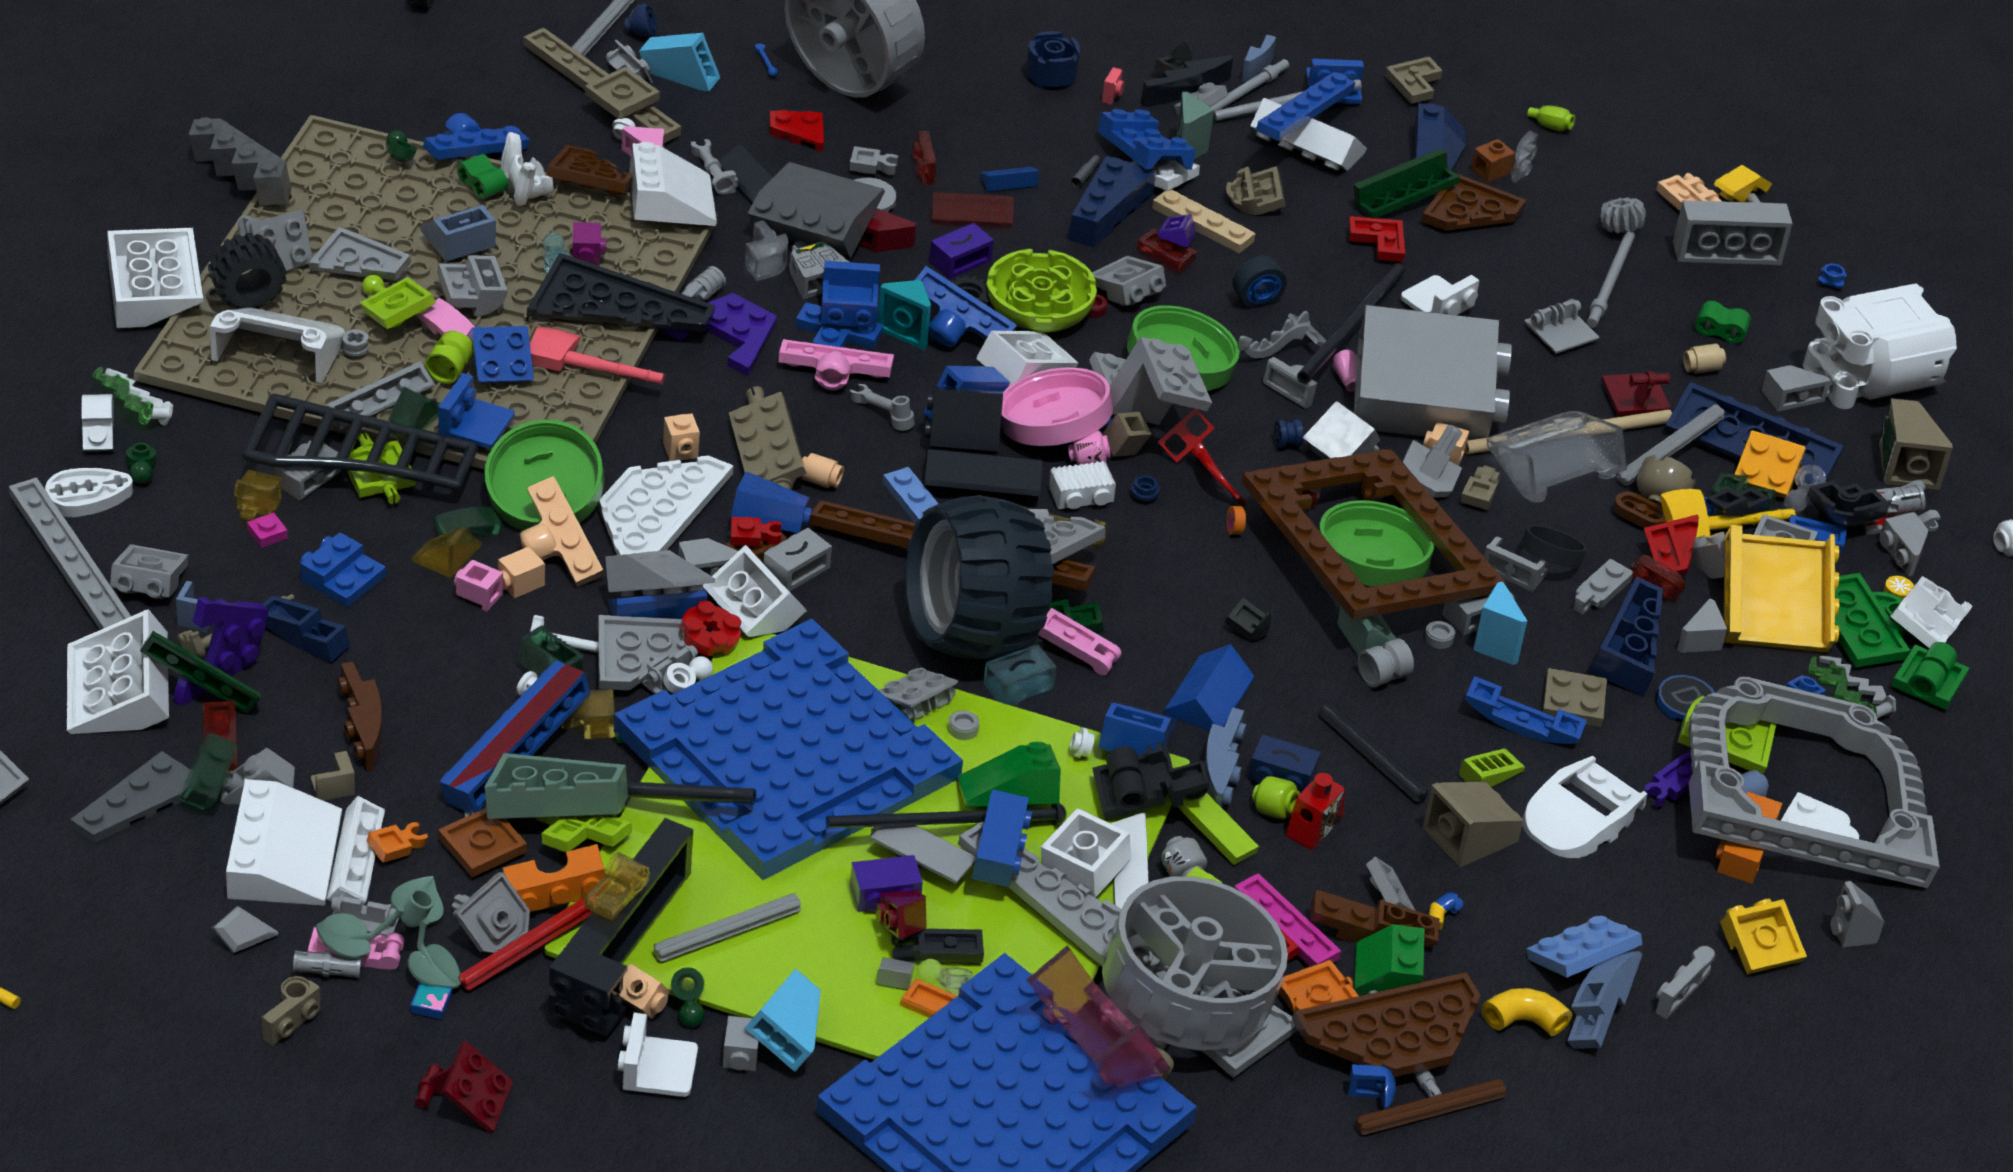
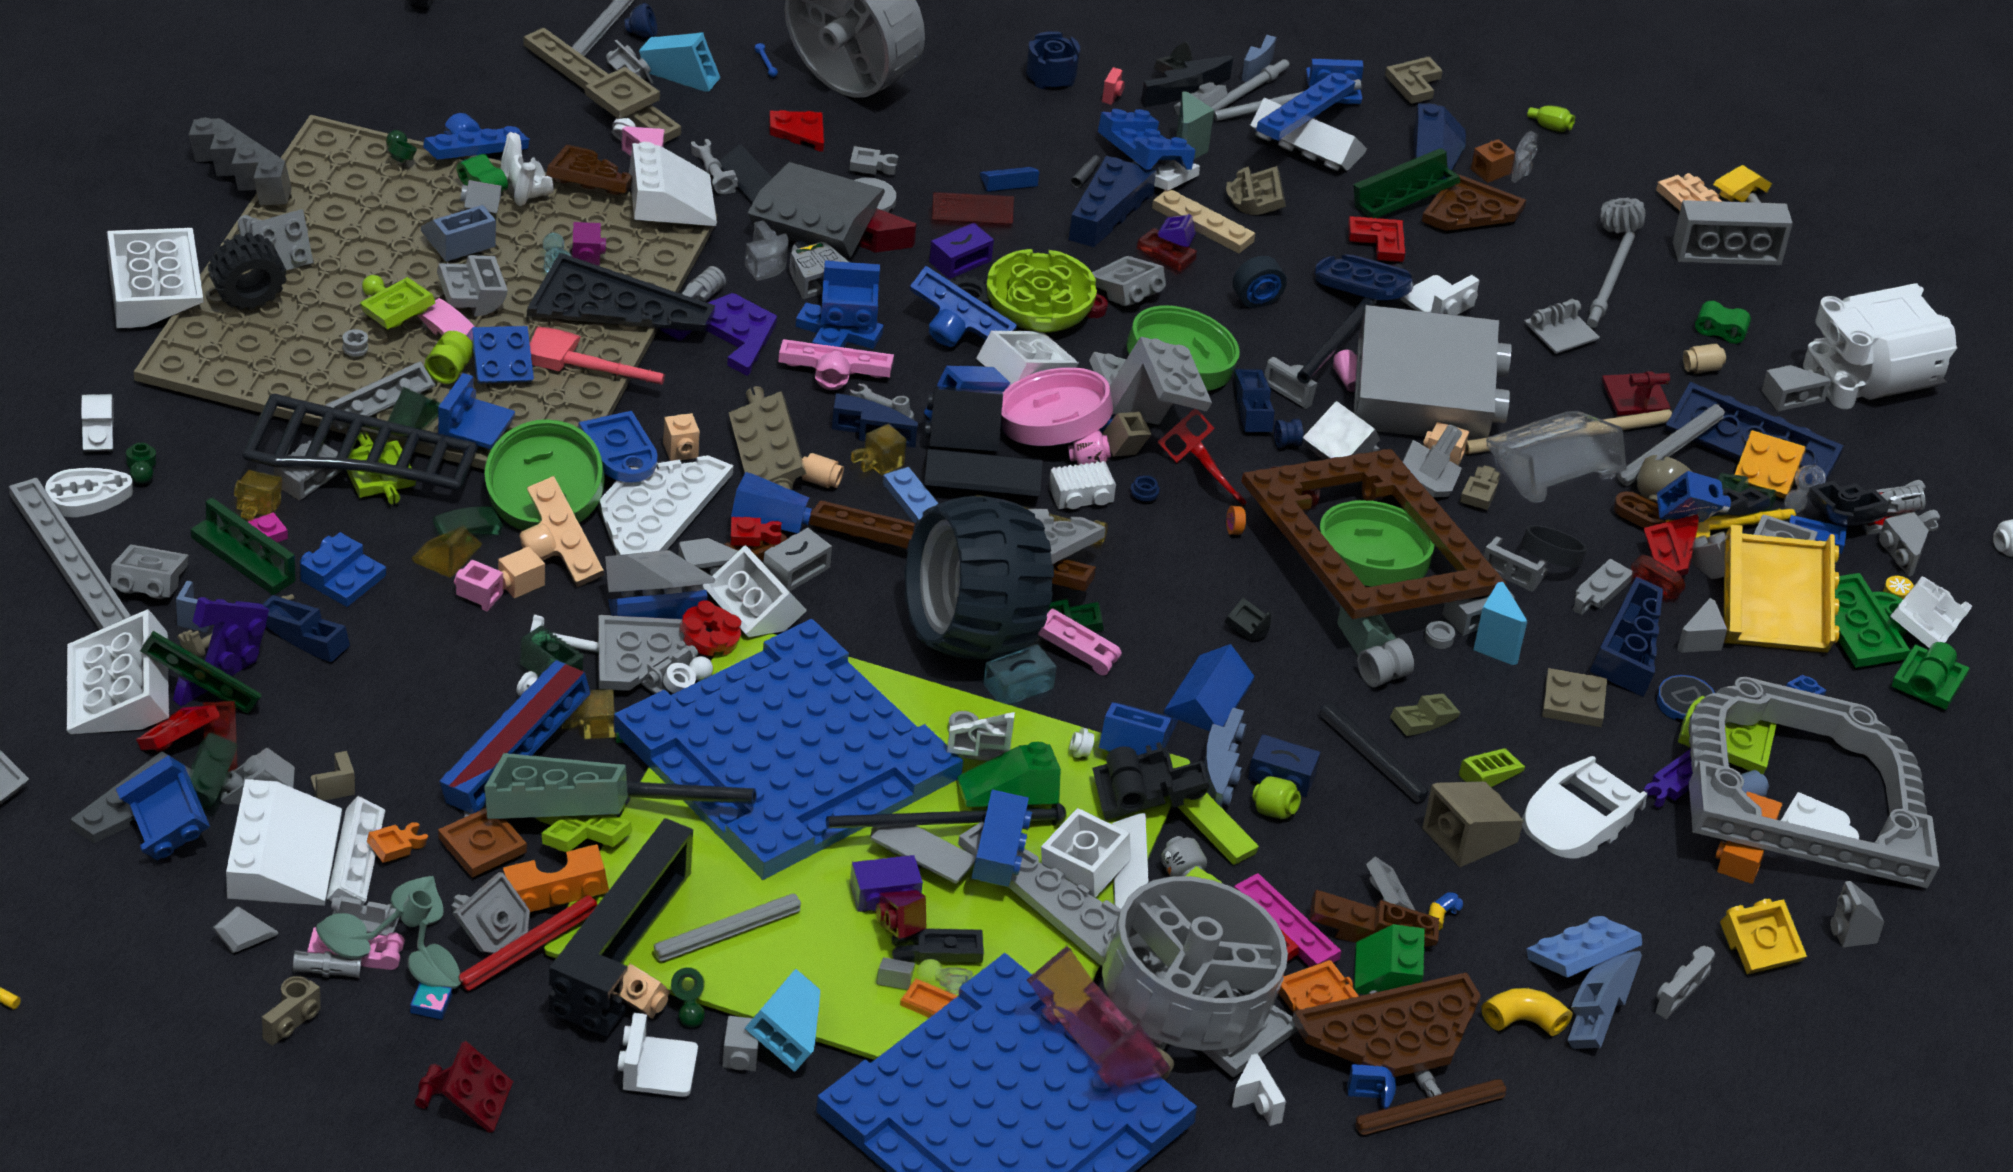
piece [92,367,173,425] -> none
white windscreen [210,308,345,383] -> none
light grey wing [309,227,411,281] -> none
reddish brown slope [337,661,382,772] -> none
clear yellow plate [584,852,650,921] -> none
teal slope [877,280,931,350] -> none
light grey hinge [879,668,958,722] -> none
clear red plate [912,131,937,185] -> none
light grey piece [1238,311,1326,359] -> none
red torso [1286,773,1346,851] -> none
blue slope [1465,676,1587,744] -> none
piece [1807,656,1896,719] -> none
blue plate [1818,263,1847,288] -> none
dark tan slope [1879,398,1953,490] -> none
none -> blue panel [116,755,210,860]
none -> red wing [136,705,220,752]
none -> dark green fence [190,498,296,595]
none -> light grey brick [460,180,502,213]
none -> blue plate [578,411,658,482]
none -> dark blue slope [832,393,918,448]
none -> clear yellow brick [851,423,906,476]
none -> white slope [947,712,1015,761]
none -> white slope [1232,1053,1286,1126]
none -> dark blue slope [1234,369,1275,432]
none -> dark blue tile [1315,254,1413,300]
none -> olive slope [1390,694,1461,736]
none -> blue torso [1657,471,1731,523]

